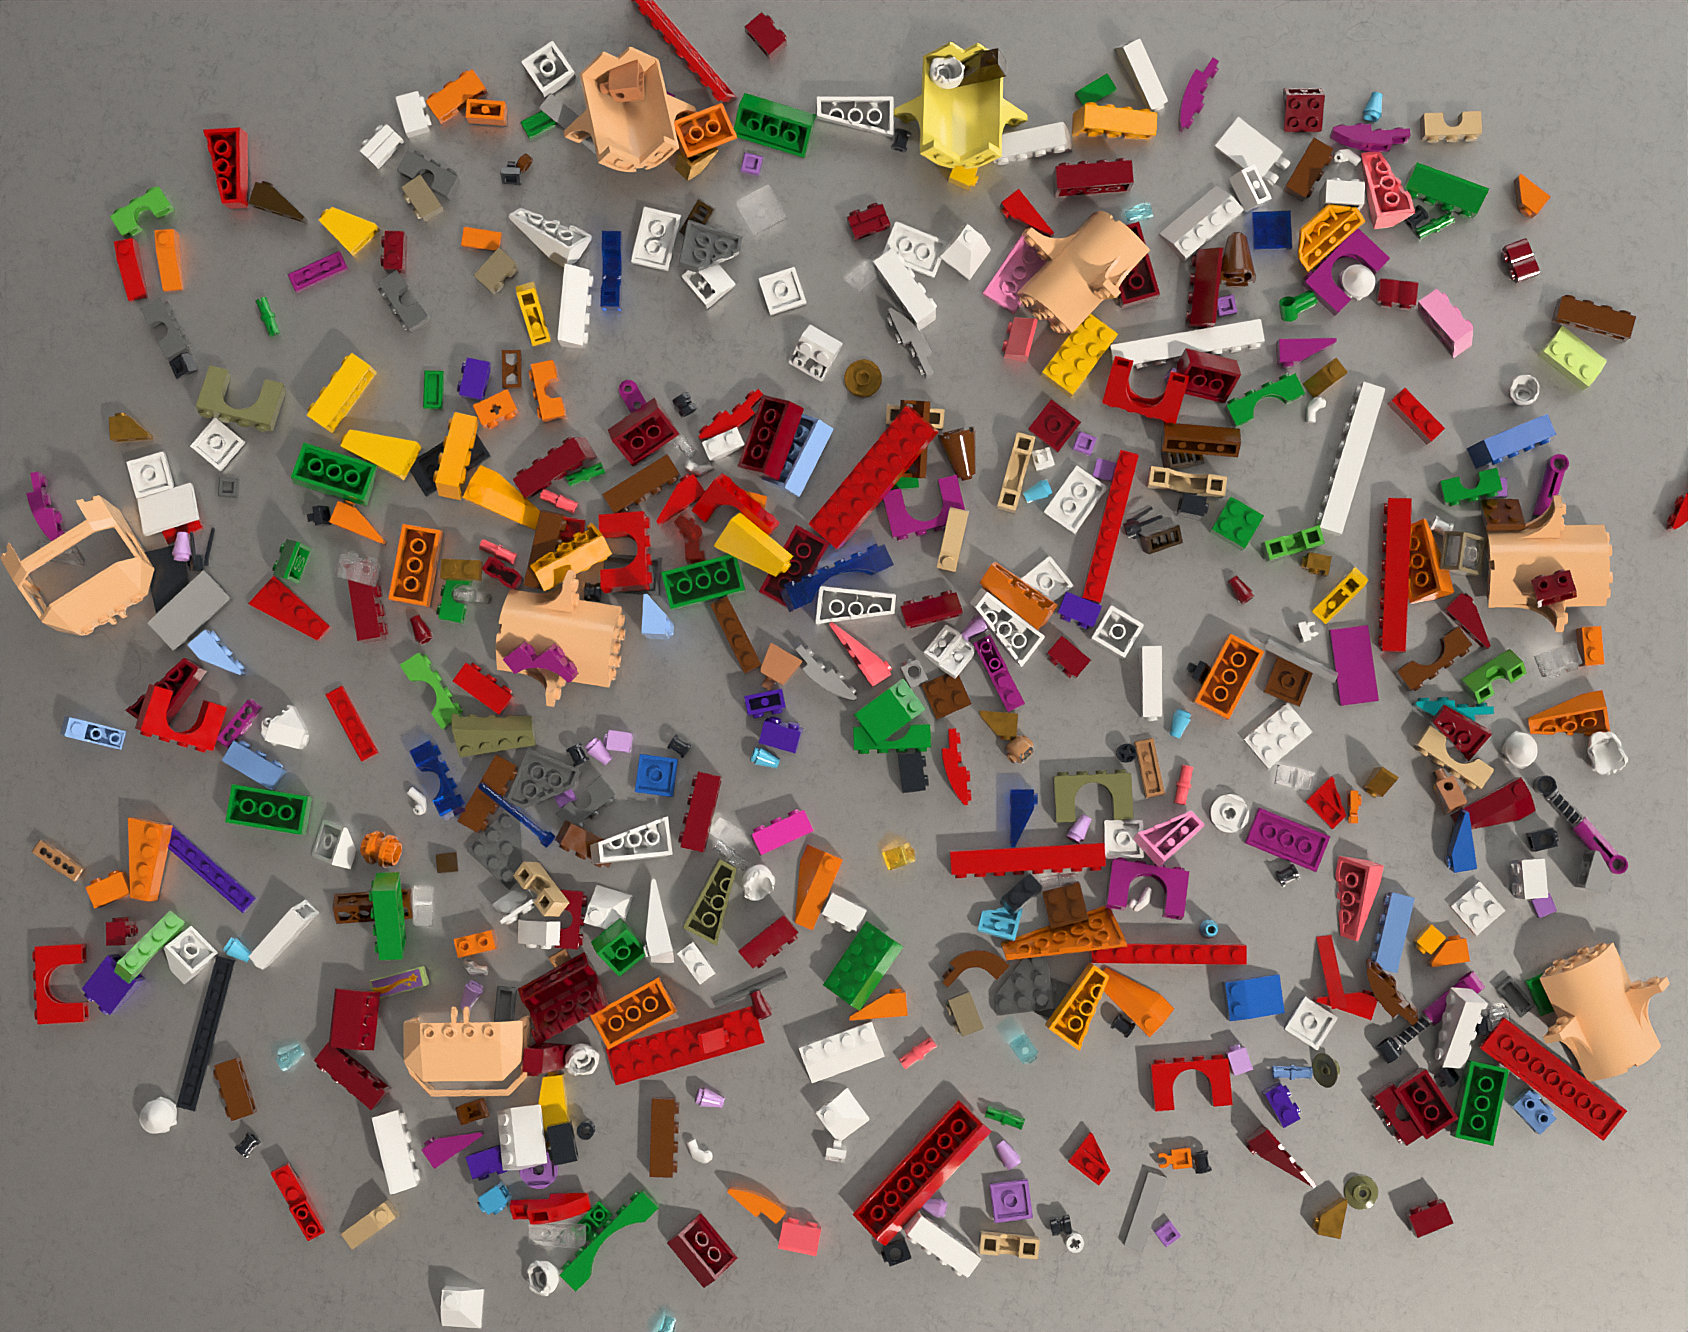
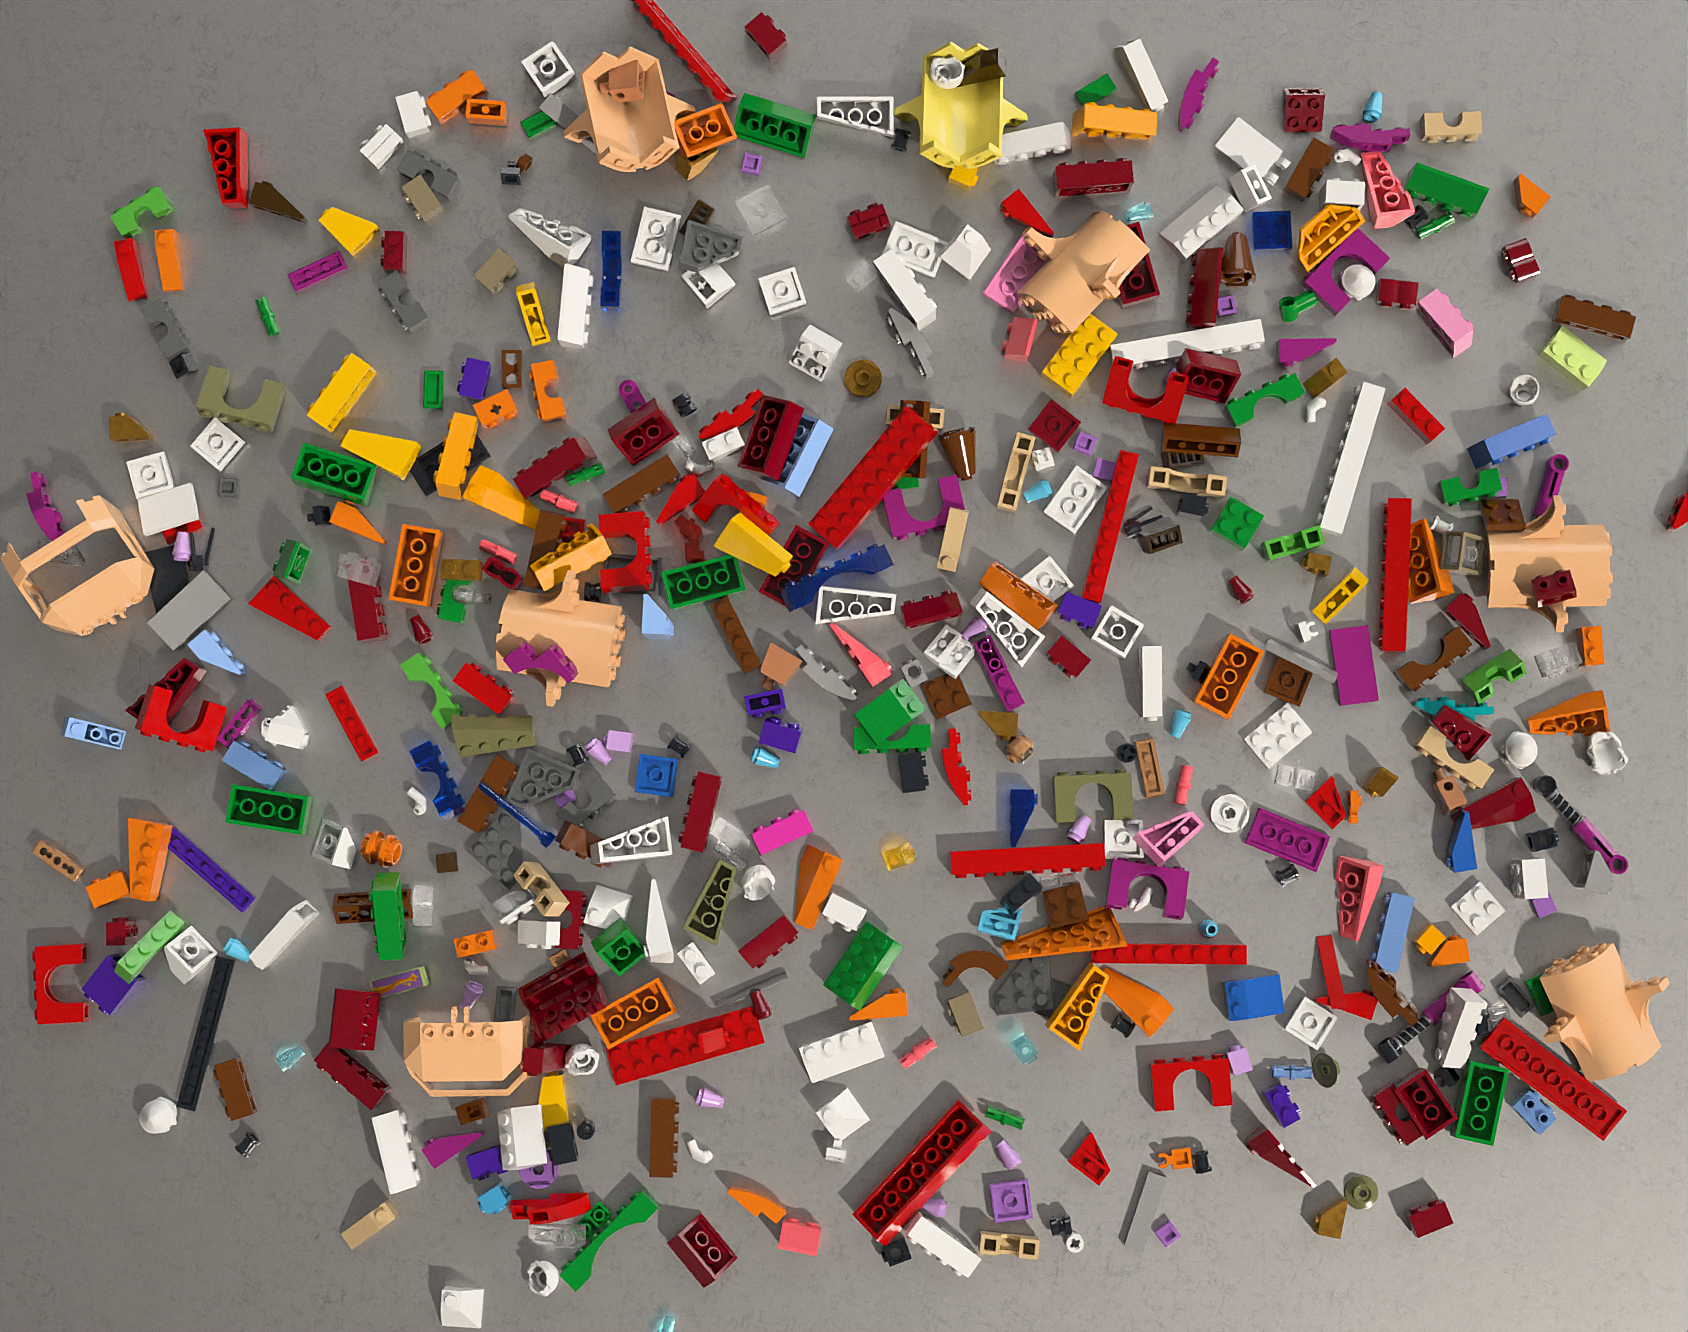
red slope [270,1162,325,1241] -> none
orange tile [461,227,502,252] -> none

